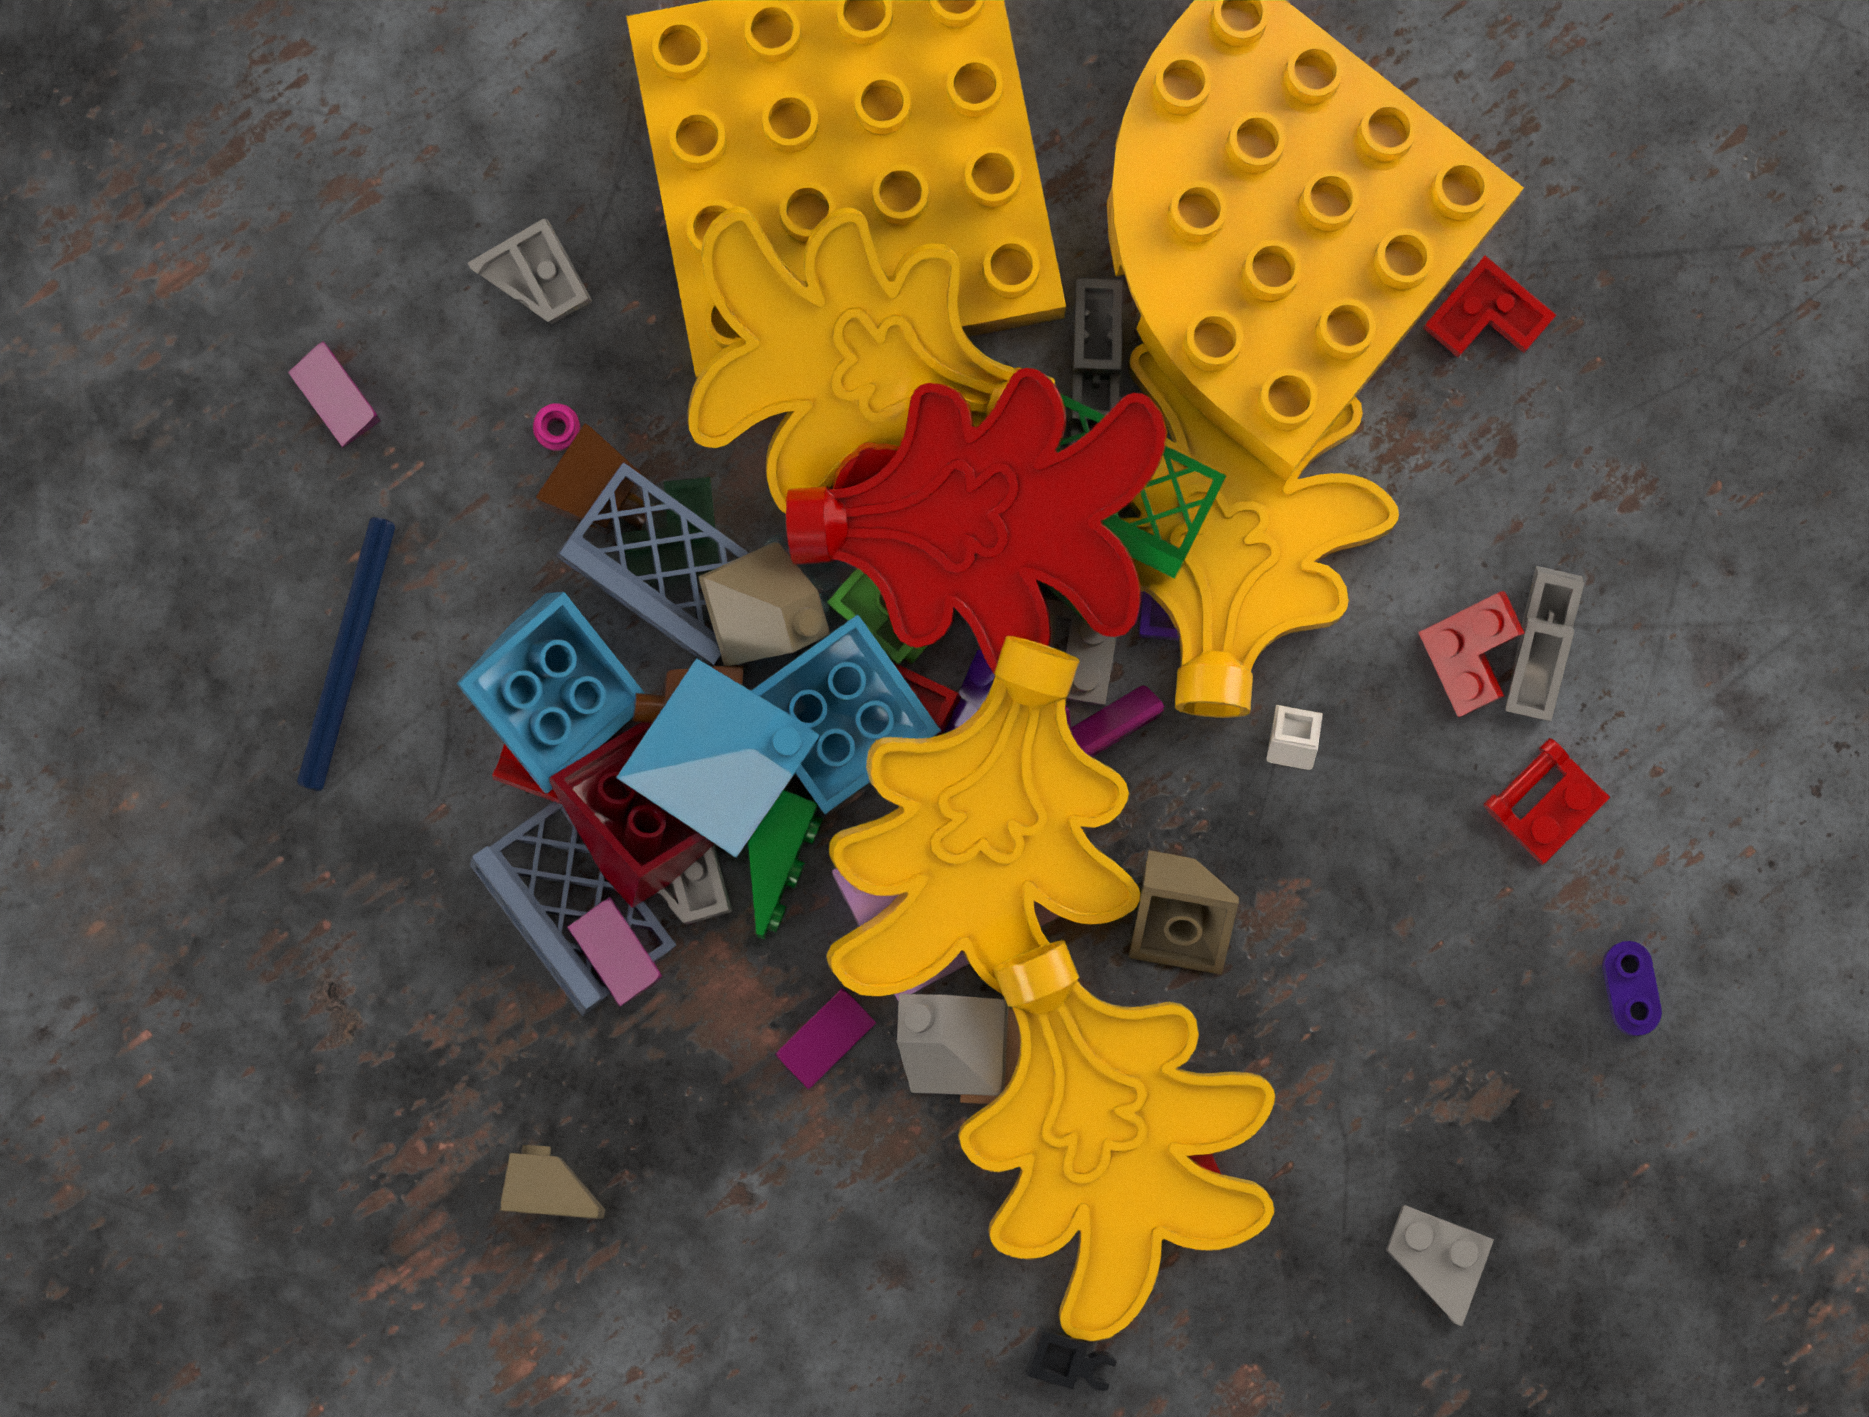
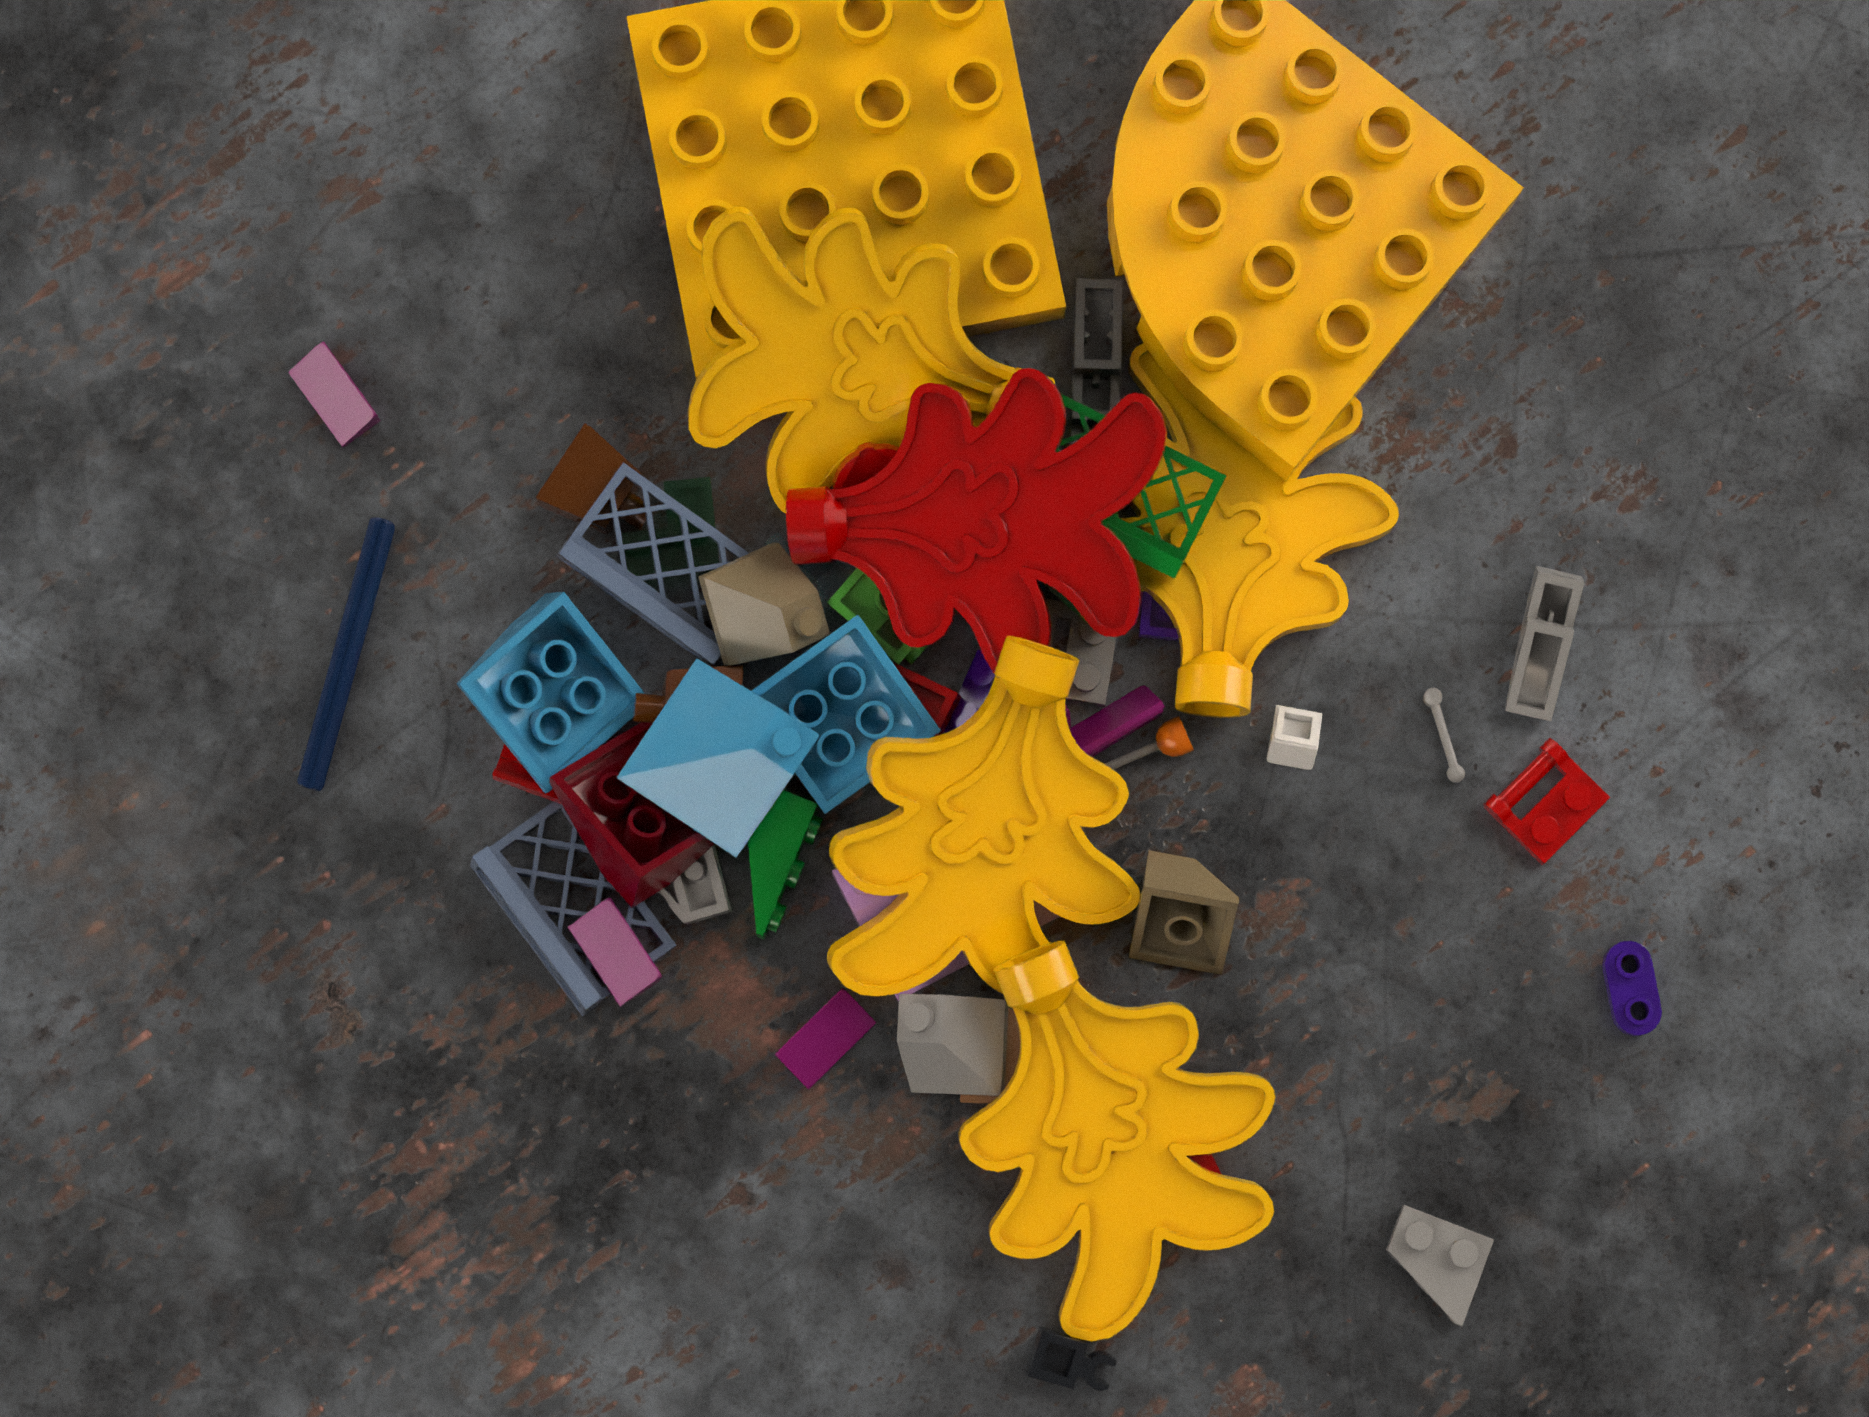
light grey wing [468,218,592,324] -> none
dark tan slope [500,1145,605,1219] -> none
dark pink plate [533,403,580,451] -> none
plate [1418,591,1525,718] -> none
red plate [1423,255,1556,358] -> none
none -> orange hinge [1105,716,1194,770]
none -> light grey hinge [1423,688,1465,783]

